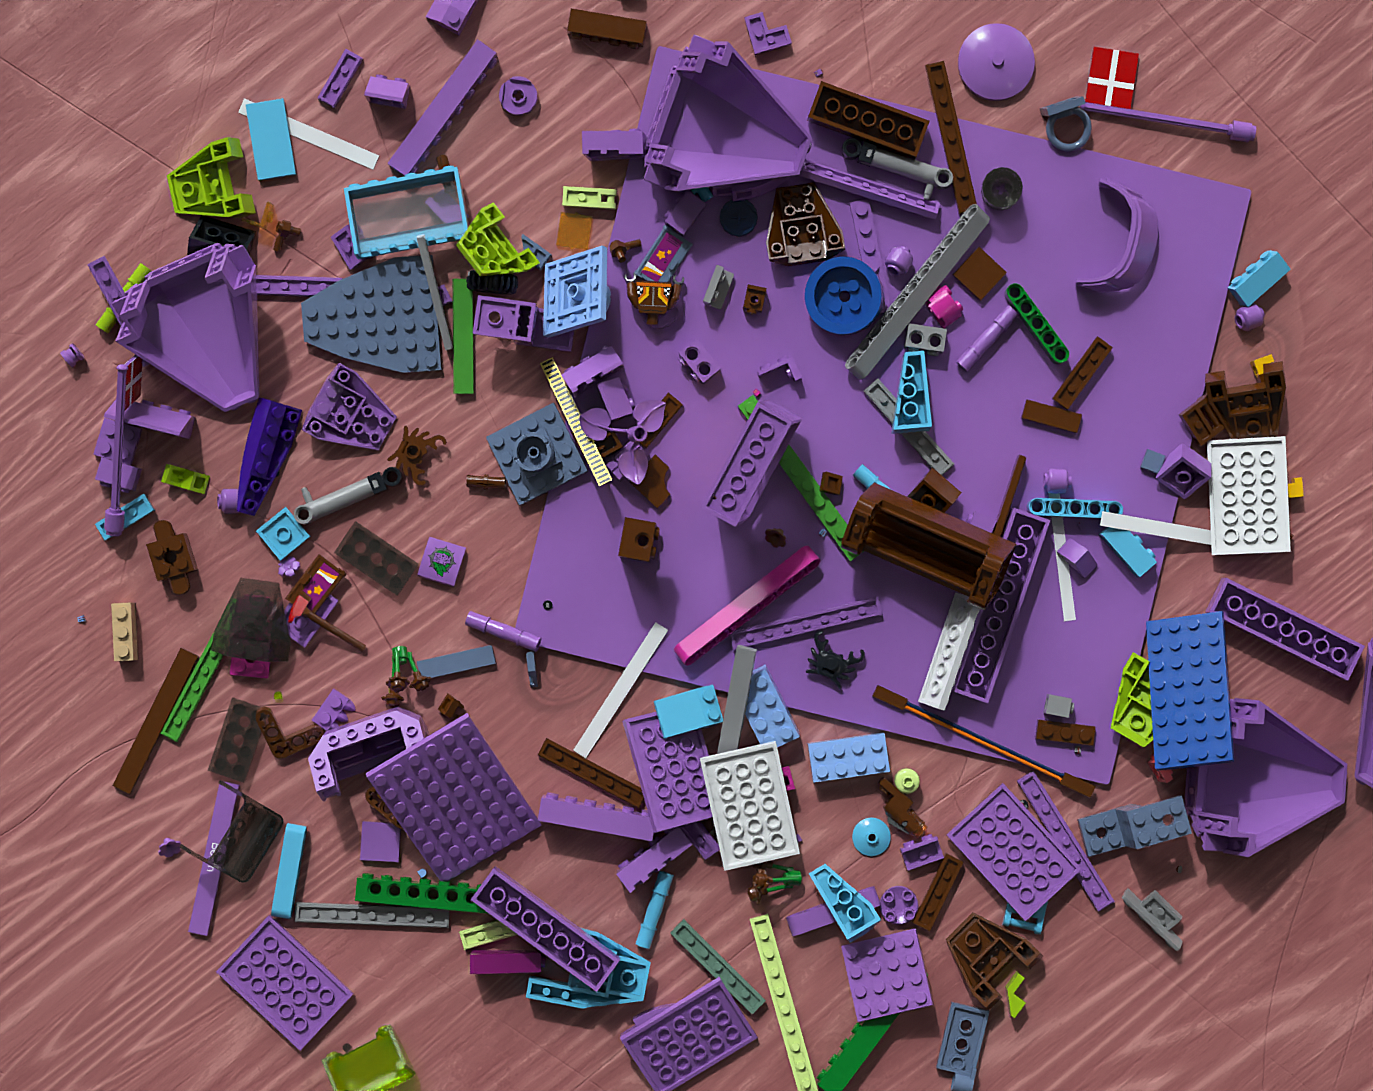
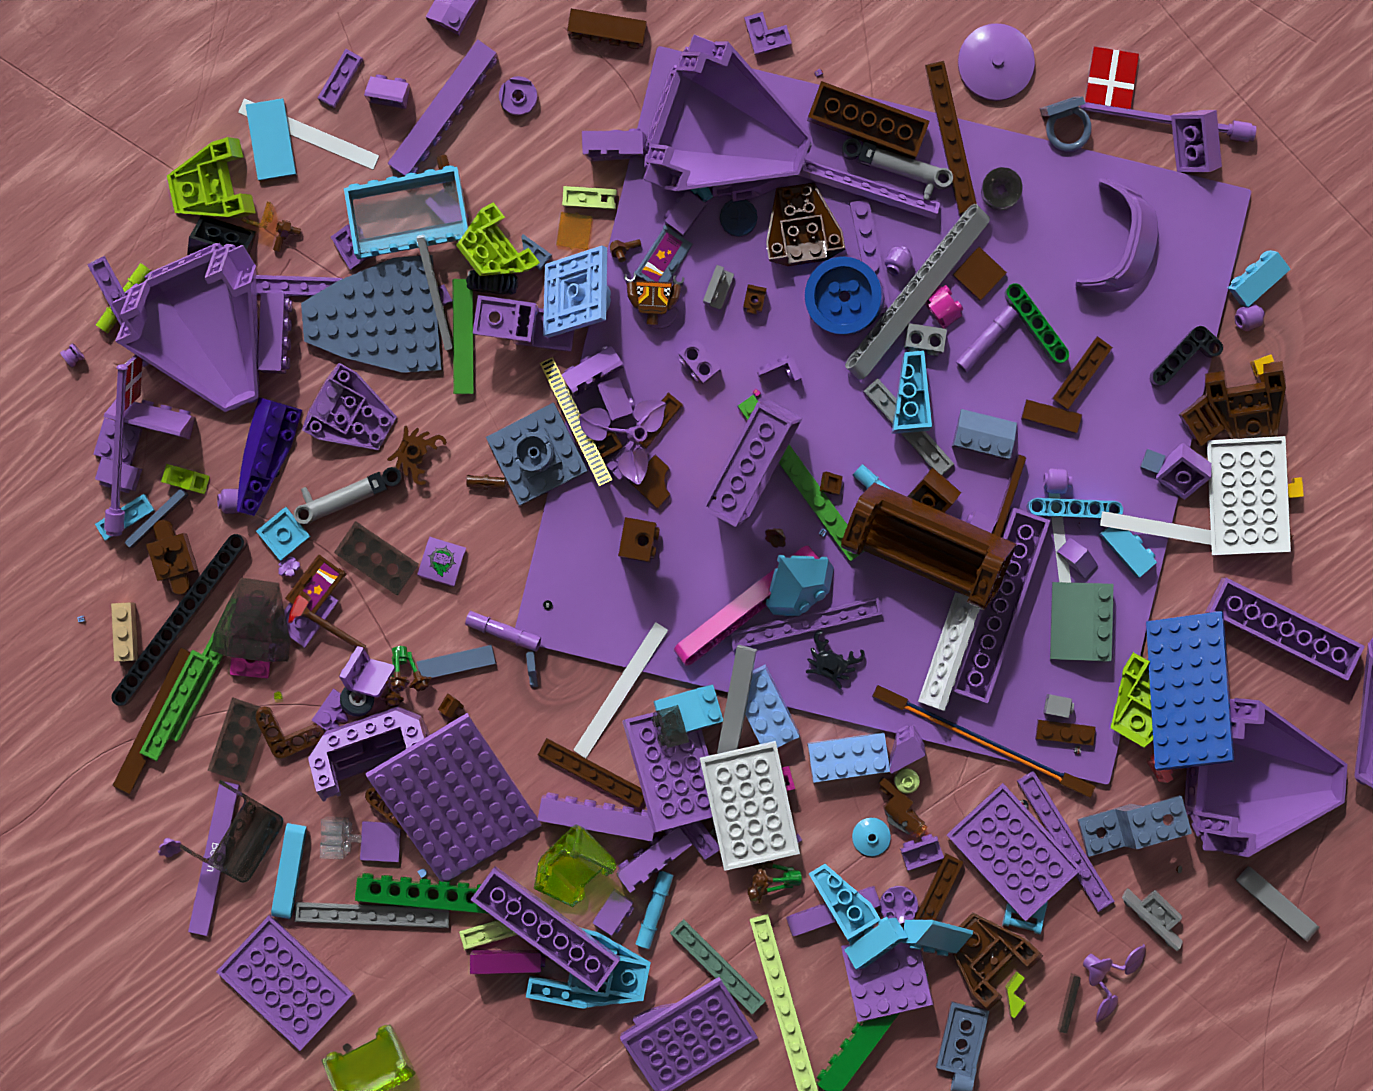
none -> black beam [111,534,247,706]
none -> sand blue tile [125,490,188,548]
none -> bright green tile [140,650,210,761]
none -> medium lavender brick [258,293,293,374]
none -> clear brick [320,816,362,859]
none -> medium lavender bracket [339,646,395,698]
none -> black bush [340,687,375,717]
none -> clear neon green windscreen [534,824,616,907]
none -> medium lavender brick [593,889,634,936]
none -> clear smoke bracket [652,705,689,750]
none -> medium azure wedge [766,555,834,616]
none -> medium azure brick [844,917,908,970]
none -> medium lavender slope [889,725,925,774]
none -> medium azure slope [902,920,973,956]
none -> sand blue slope [952,409,1017,460]
none -> sand green slope [1050,582,1114,661]
none -> clear smoke tile [1057,973,1081,1033]
none -> medium lavender plant [1083,944,1145,1023]
none -> black beam [1149,326,1223,387]
none -> medium lavender slope [1171,110,1222,172]
none -> light grey beam [1236,866,1320,942]

